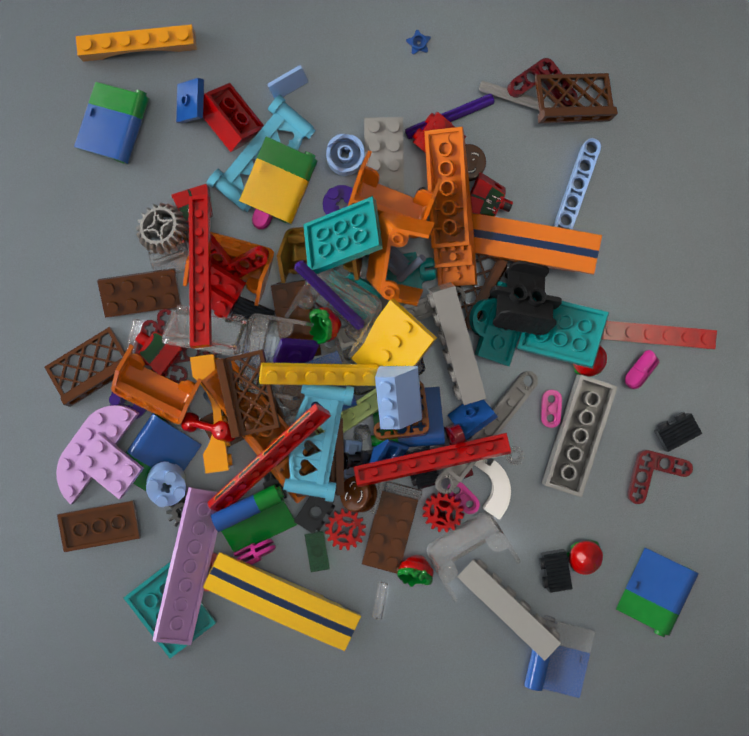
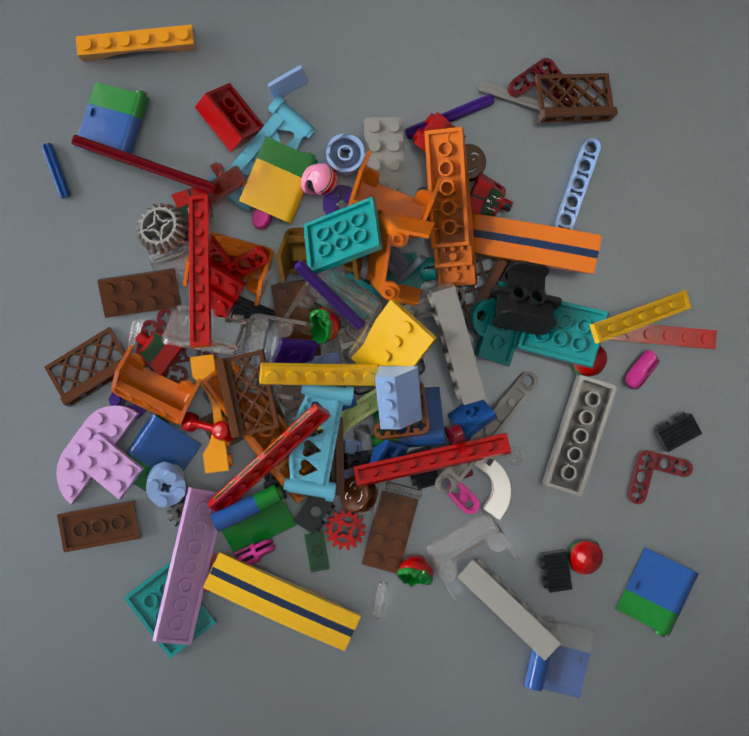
blue plate [176,78,204,123] -> none
blue plate [406,30,431,54] -> none
red gear [423,492,465,533] -> none
dark pink plate [541,389,562,428] -> none
none -> blue axle [41,143,70,199]
none -> dark red axle [71,135,217,194]
none -> clear red plate [208,162,248,203]
none -> bright pink helmet [301,163,338,196]
none -> yellow plate [590,290,692,343]

